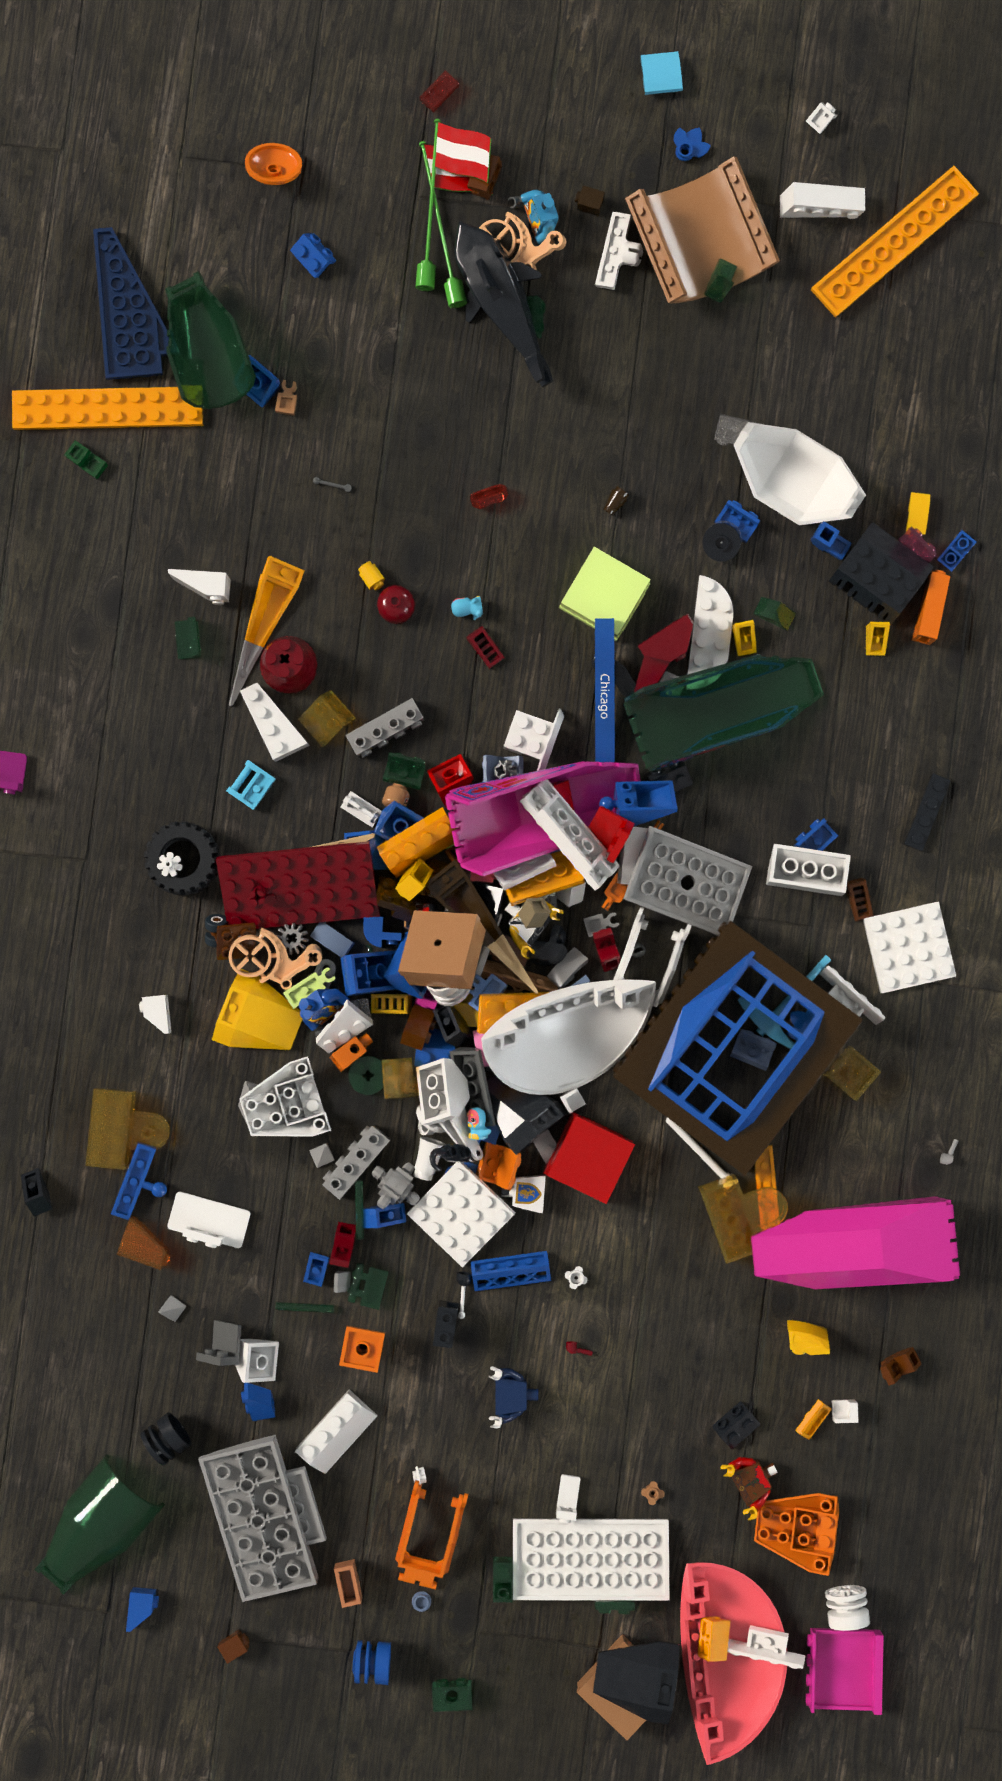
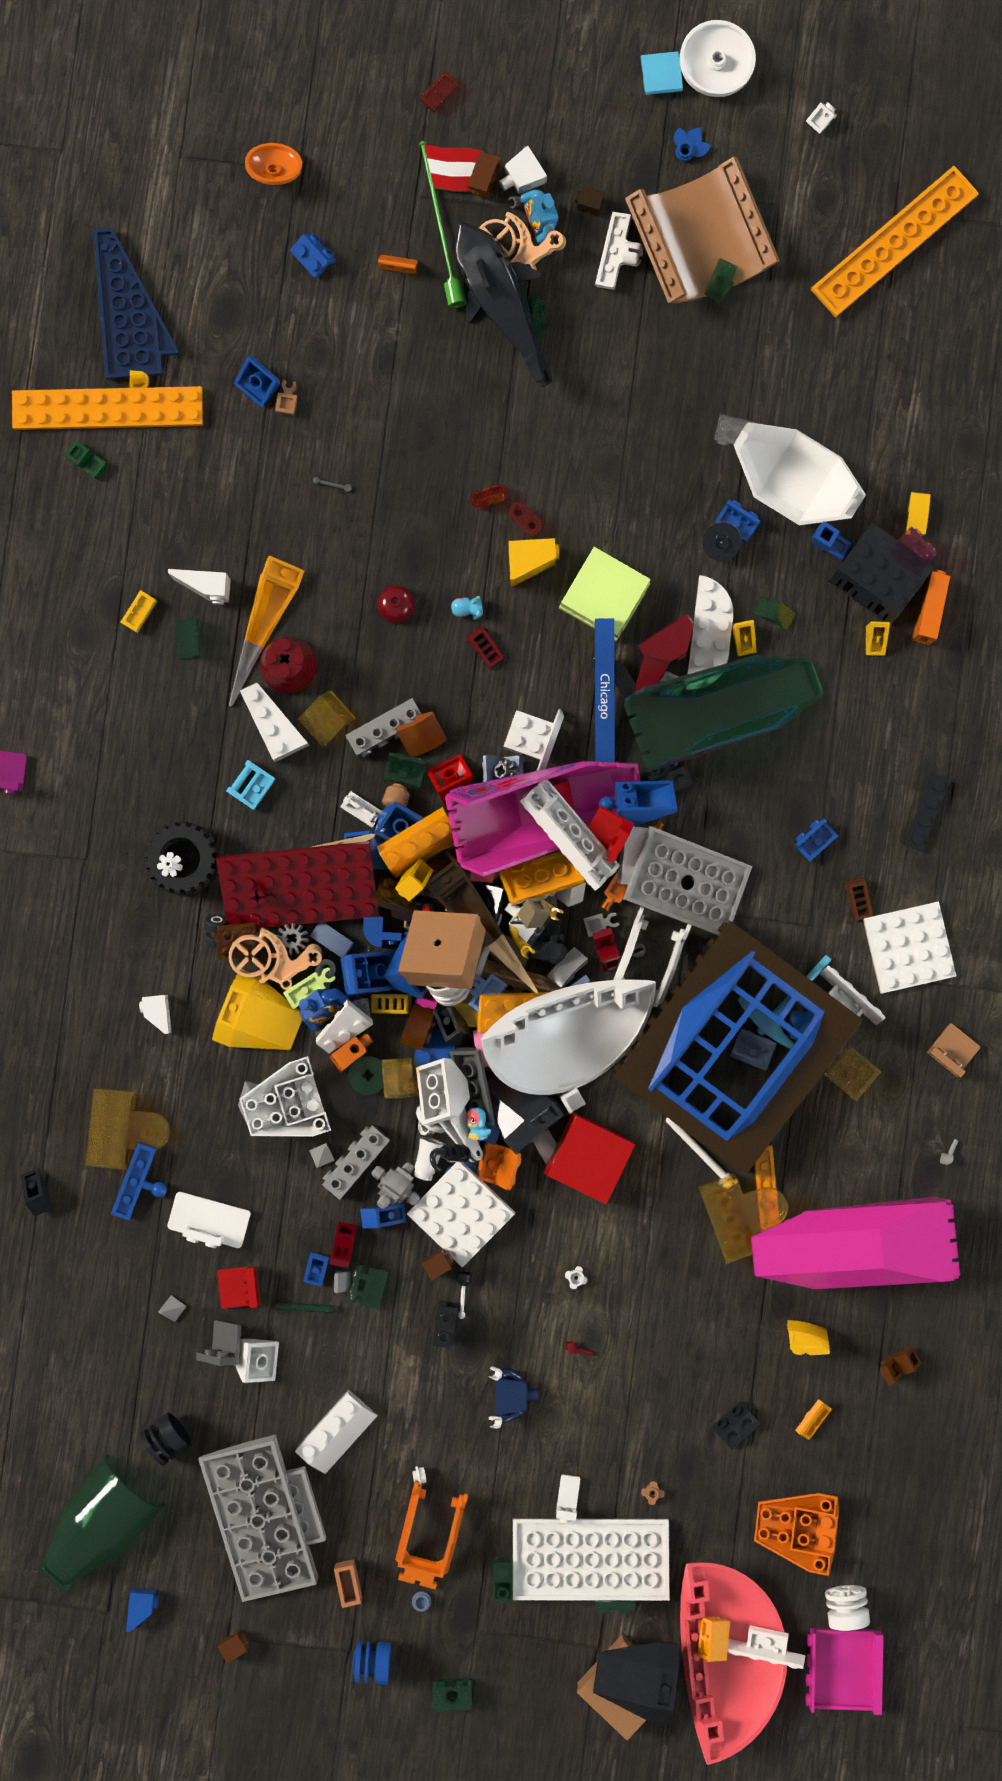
clear orange slope [117,1216,171,1270] -> none
clear green windscreen [165,271,256,409] -> none
blue slope [241,1383,275,1421] -> none
orange plant [339,1326,385,1373] -> none
clear green bar [355,1180,364,1239] -> none
yellow brick [358,561,385,591] -> none
flag [415,119,491,291] -> none
blue fence [471,1251,551,1291] -> none
white wing [493,853,556,891] -> none
torso [501,1175,546,1213] -> none
dark brown cone [604,486,629,516] -> none
torso [721,1457,778,1520] -> none
white slope [766,844,851,896] -> none
white wedge [780,182,865,219] -> none
white panel [832,1399,858,1423] -> none
blue slope [937,530,976,572] -> none
none -> yellow plate [121,590,157,633]
none -> yellow tile [130,370,149,388]
none -> red bracket [217,1265,260,1309]
none -> orange slope [378,255,418,274]
none -> dark orange slope [396,711,447,758]
none -> reddish brown brick [422,1248,454,1281]
none -> white torso [499,146,547,194]
none -> clear red plate [509,502,542,535]
none -> yellow slope [509,538,559,586]
none -> white dish [680,20,756,97]
none -> medium nougat bracket [926,1023,980,1078]

